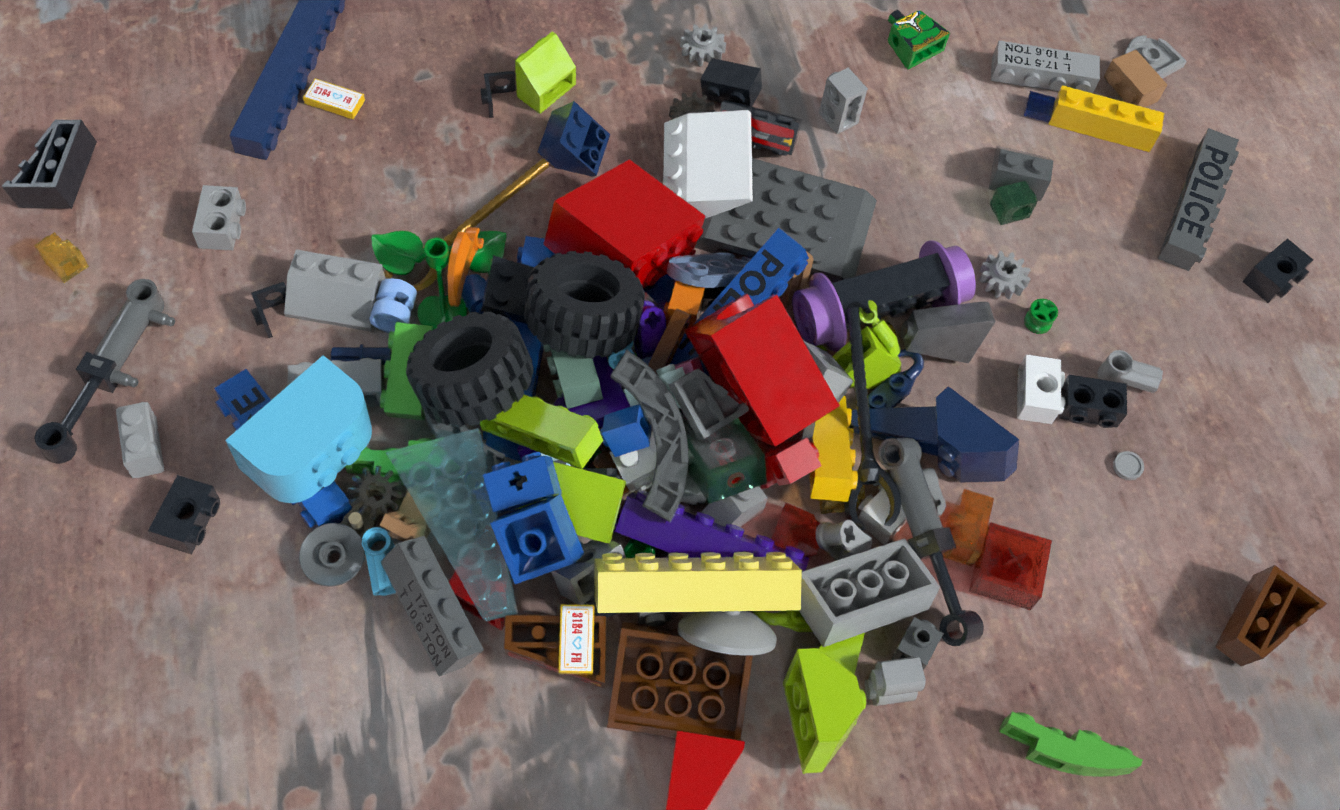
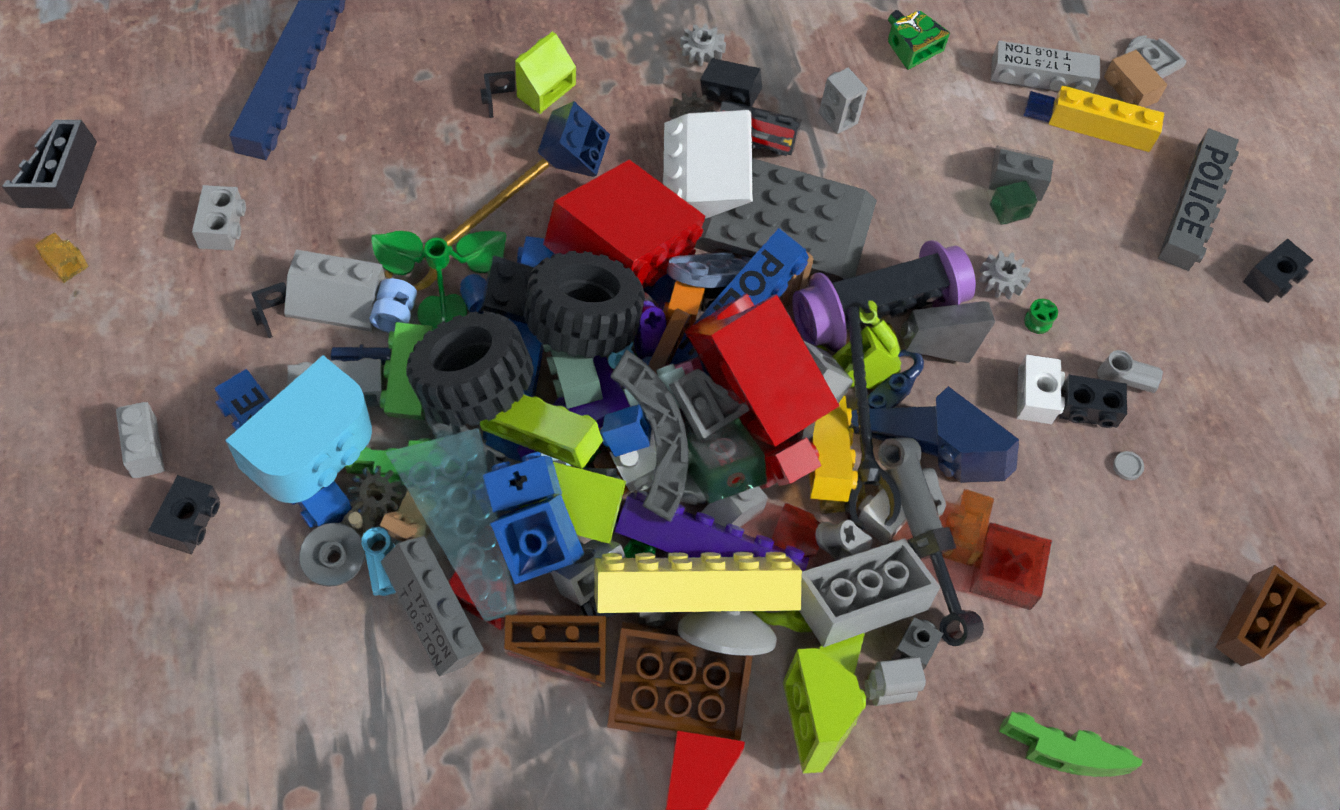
piece [34,279,175,464] -> none
tile [303,78,365,120] -> none
orange piece [448,227,484,307] -> none
white tile [559,604,594,674] -> none

